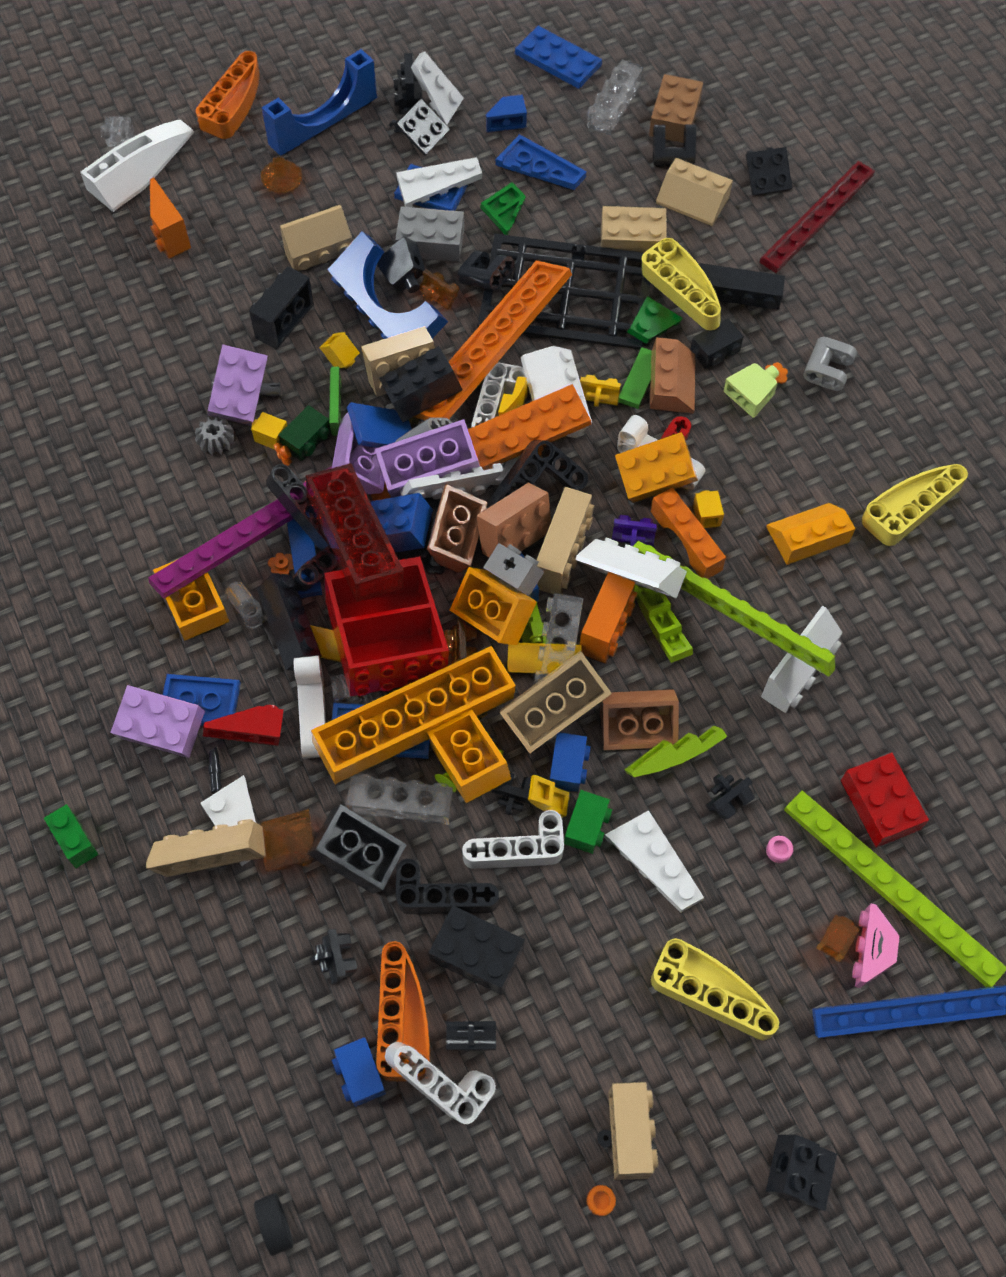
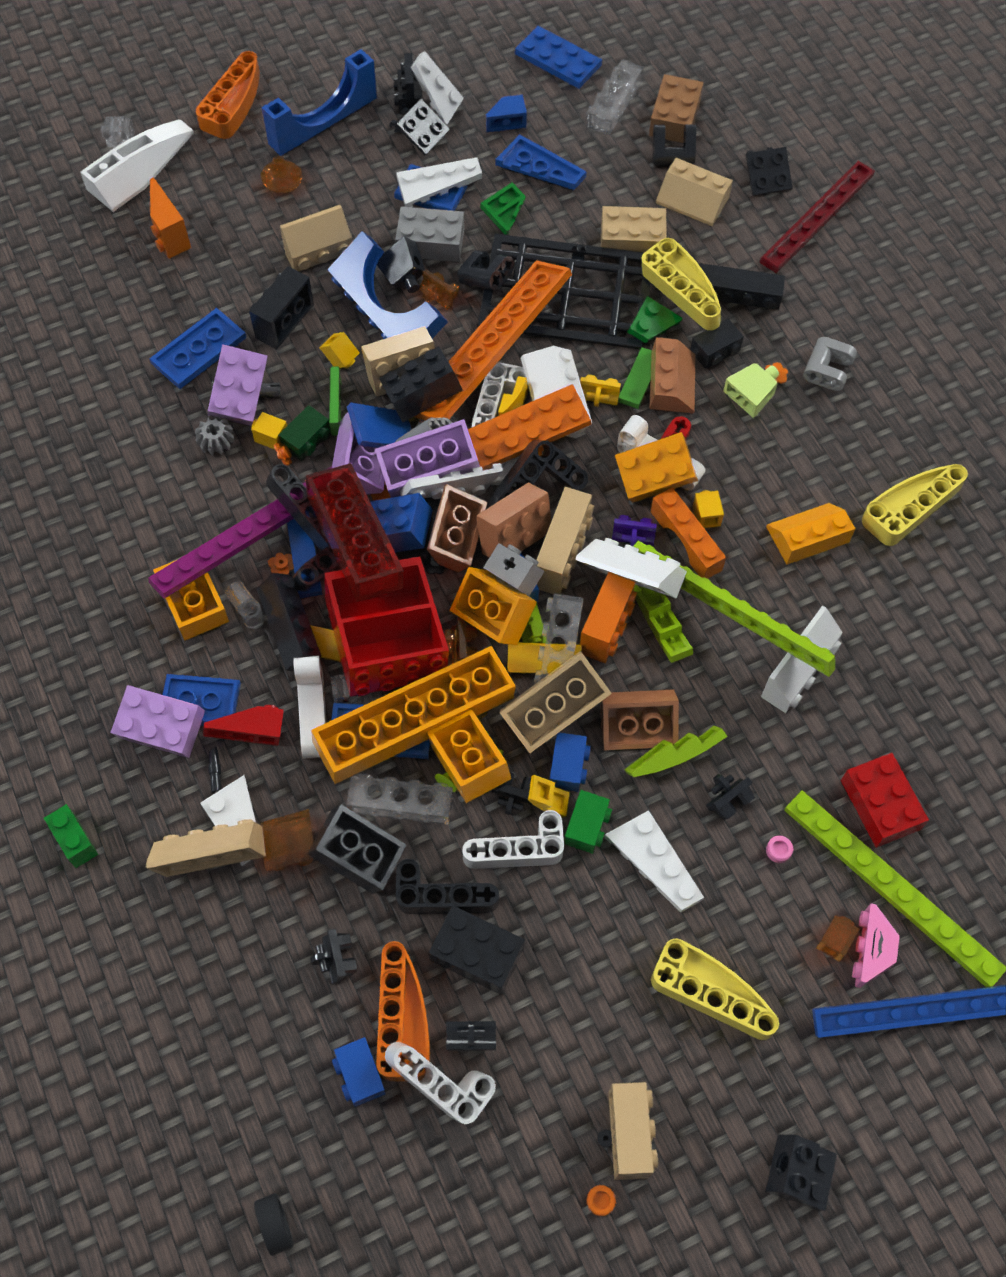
none -> blue plate [149,308,247,389]

